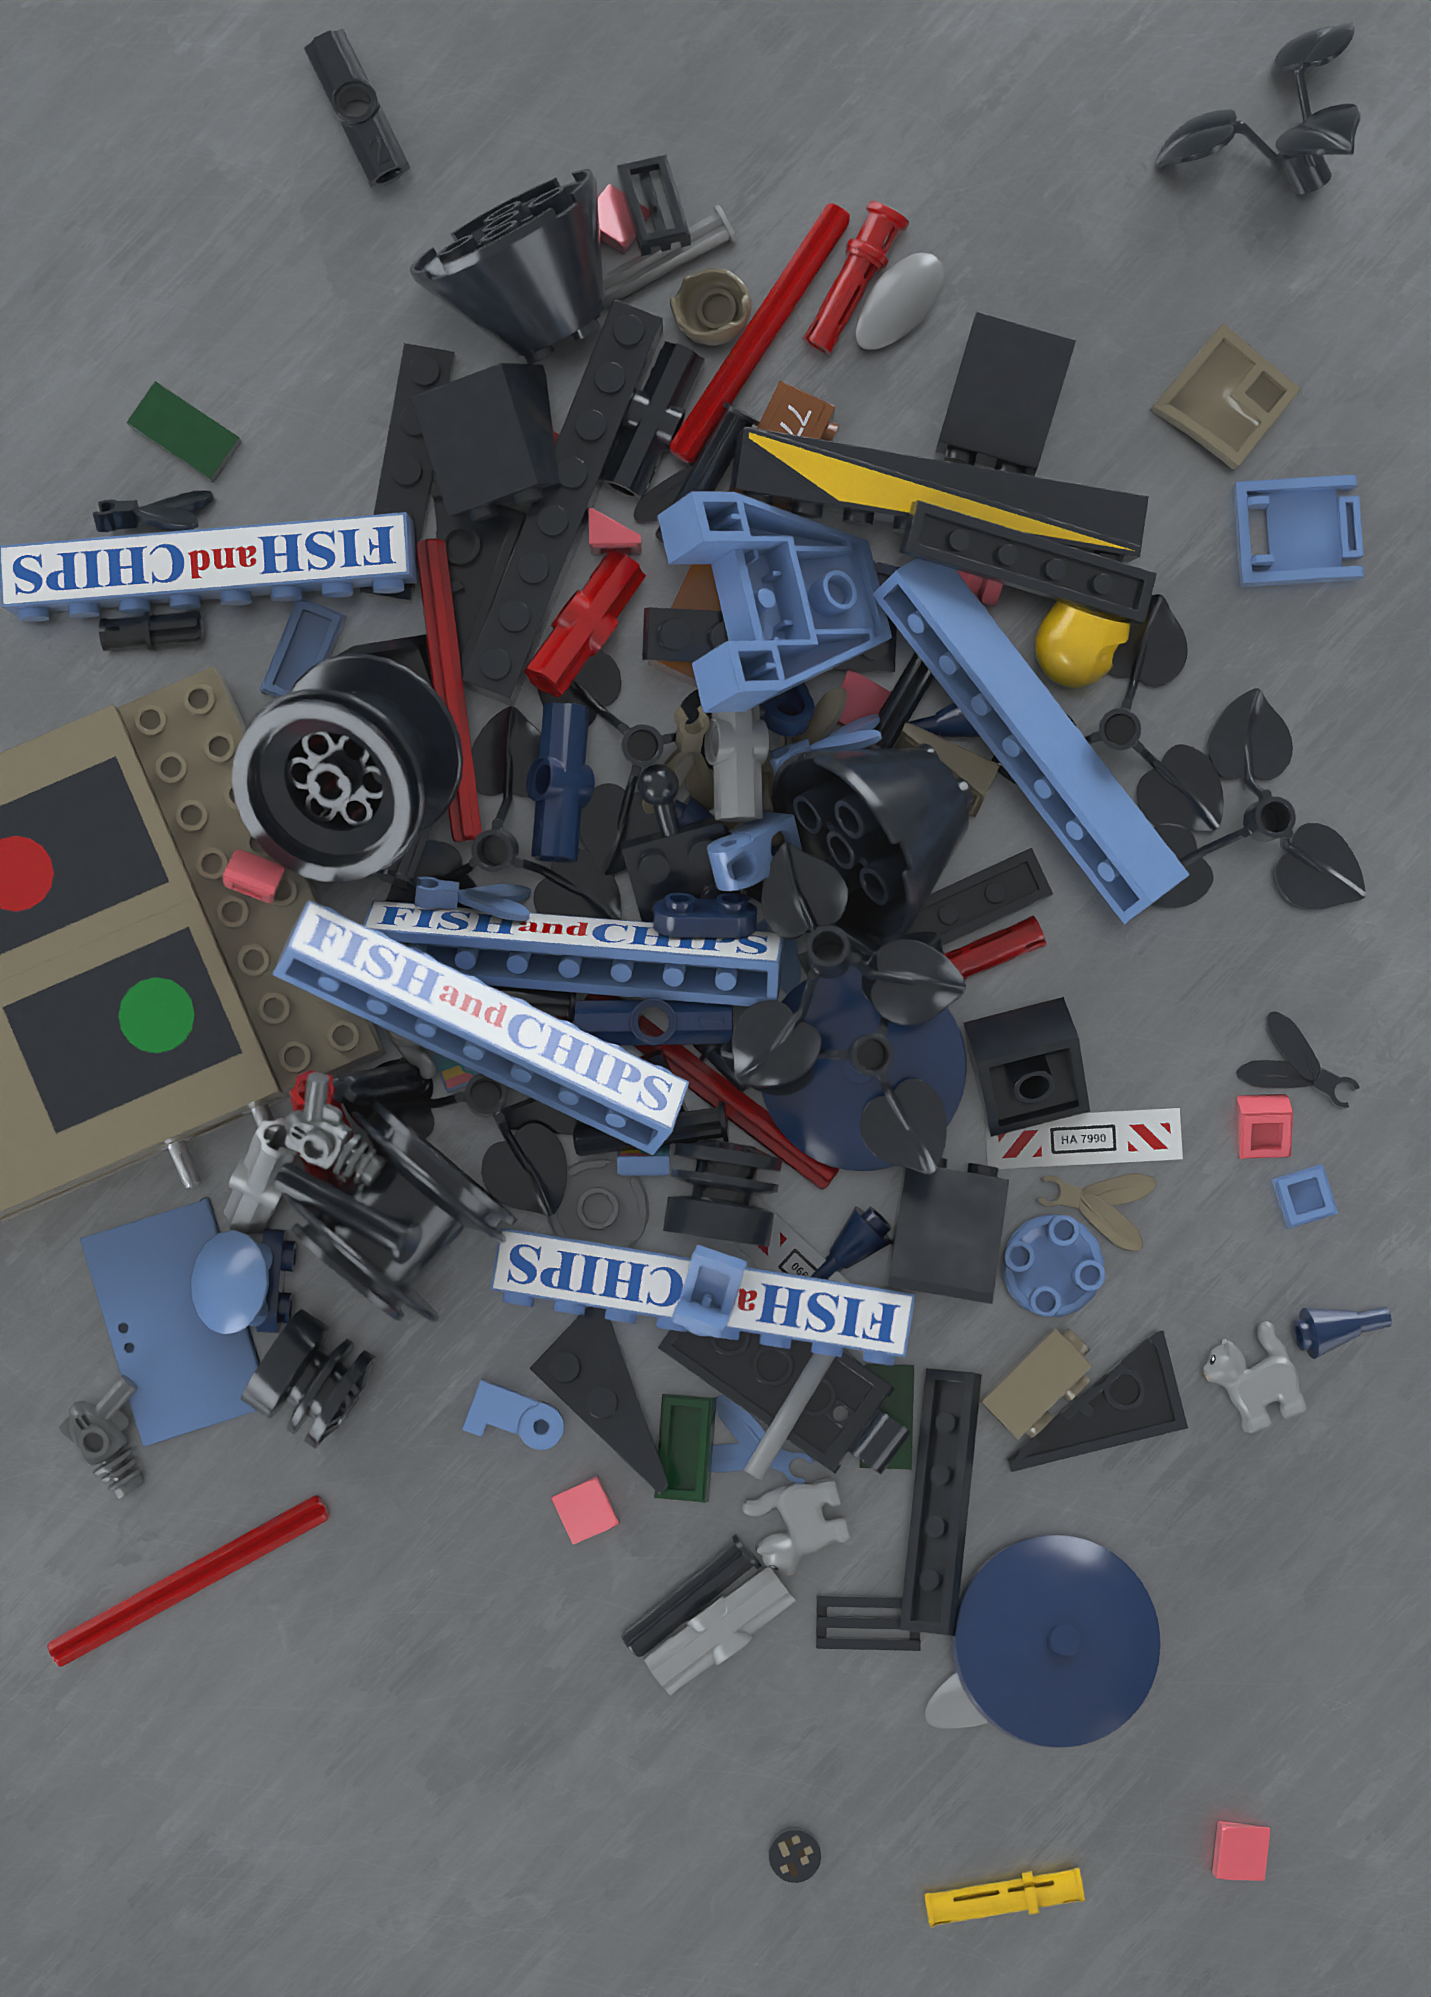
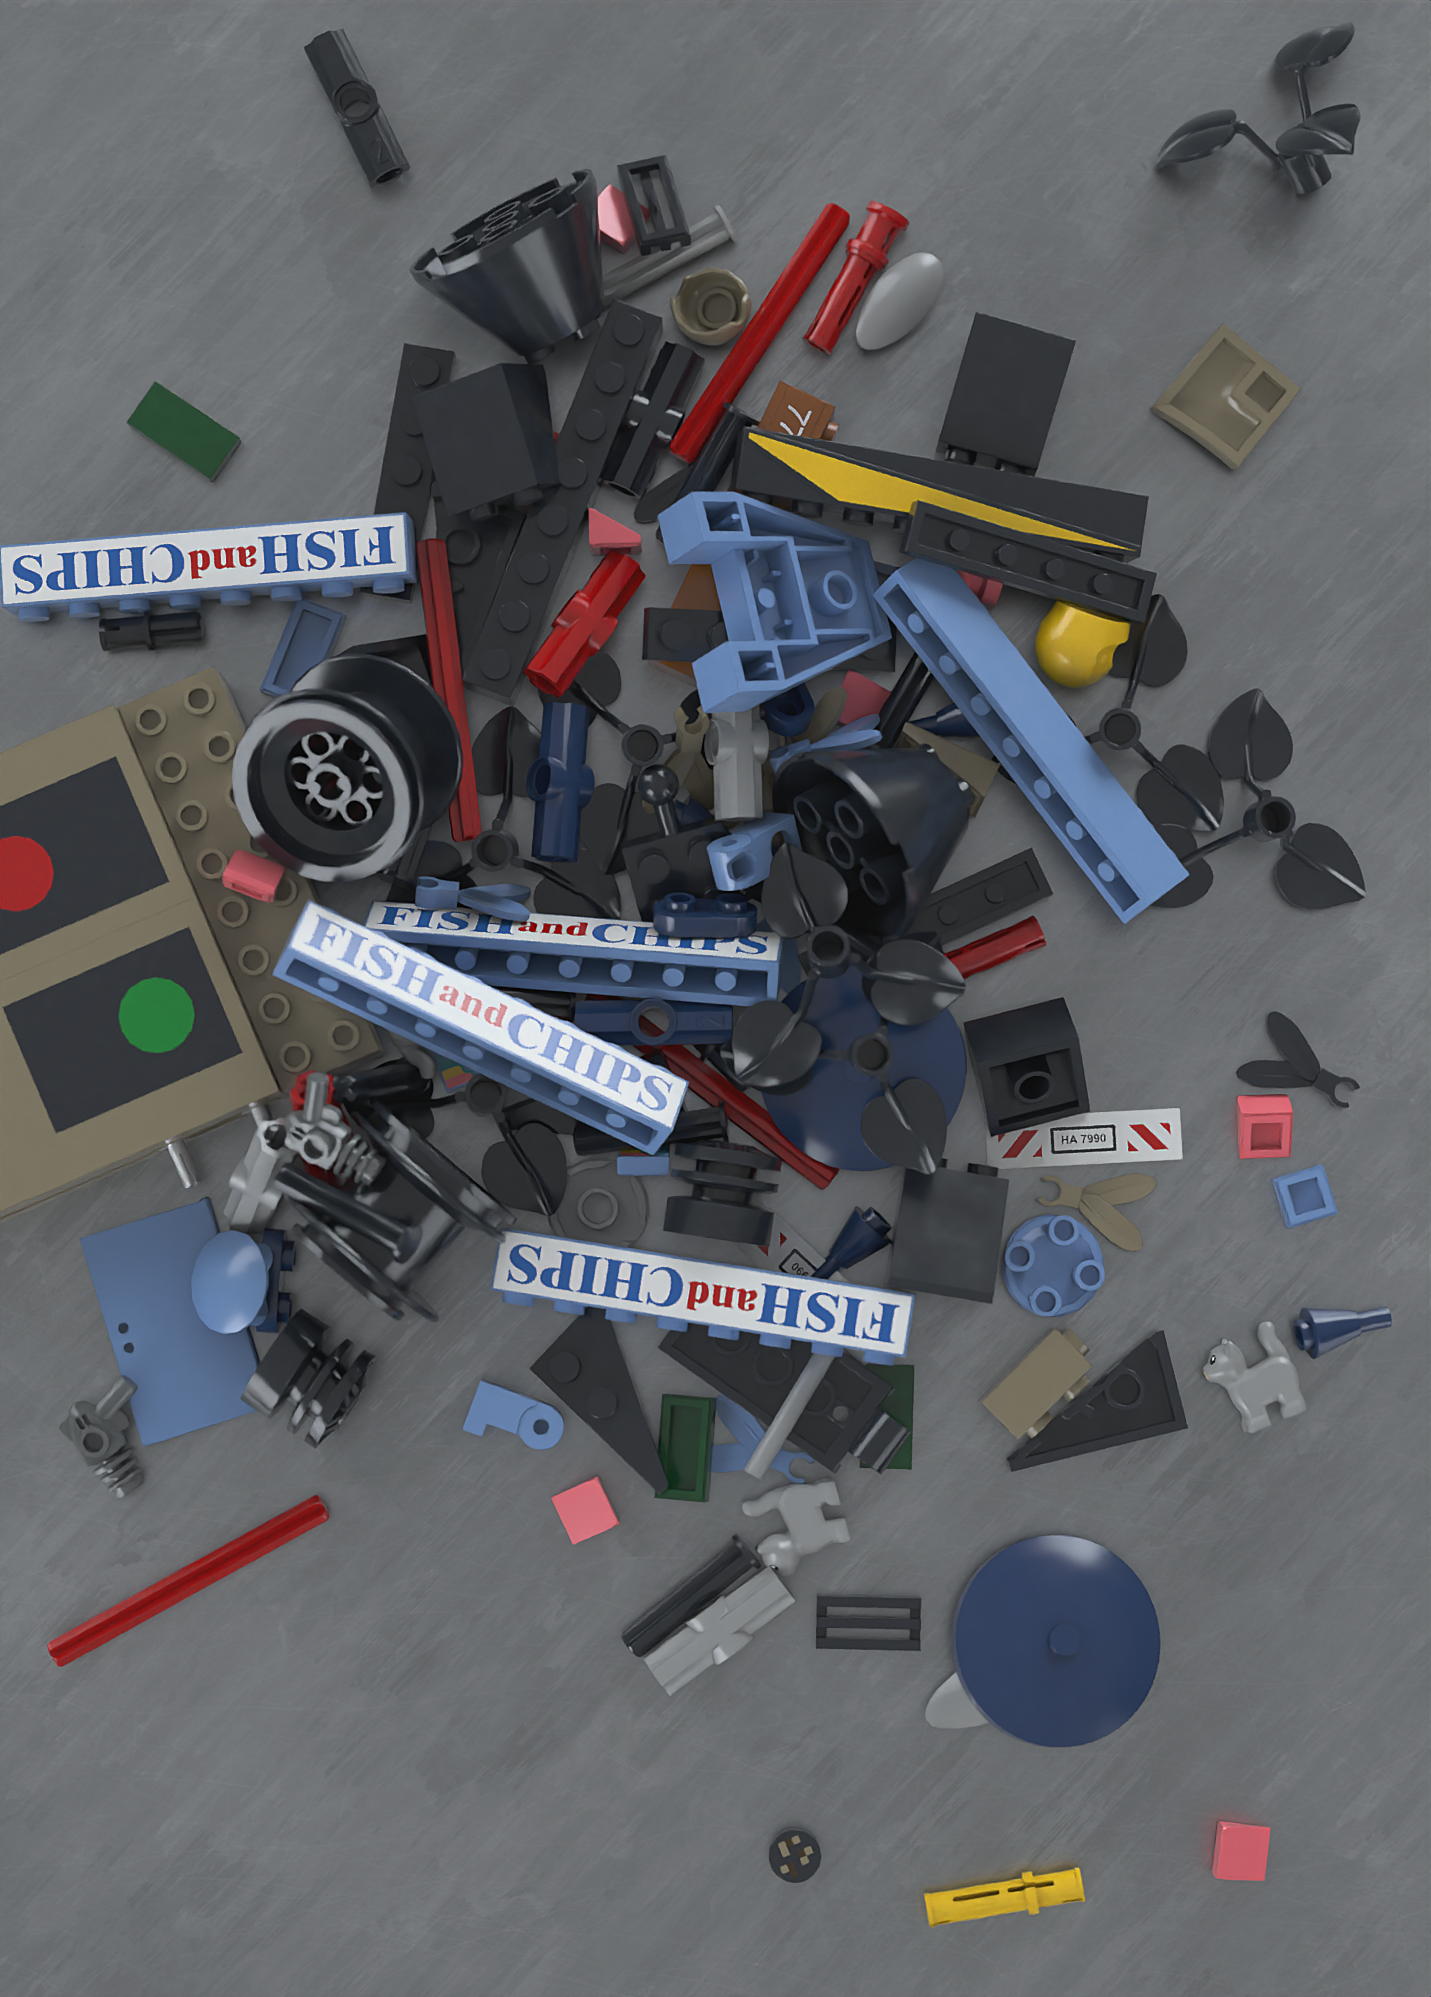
black piece [92,490,214,533] -> none
medium blue bracket [671,1245,748,1337] -> none
black plate [899,1368,982,1636] -> none
medium blue container [1233,475,1364,587] -> none

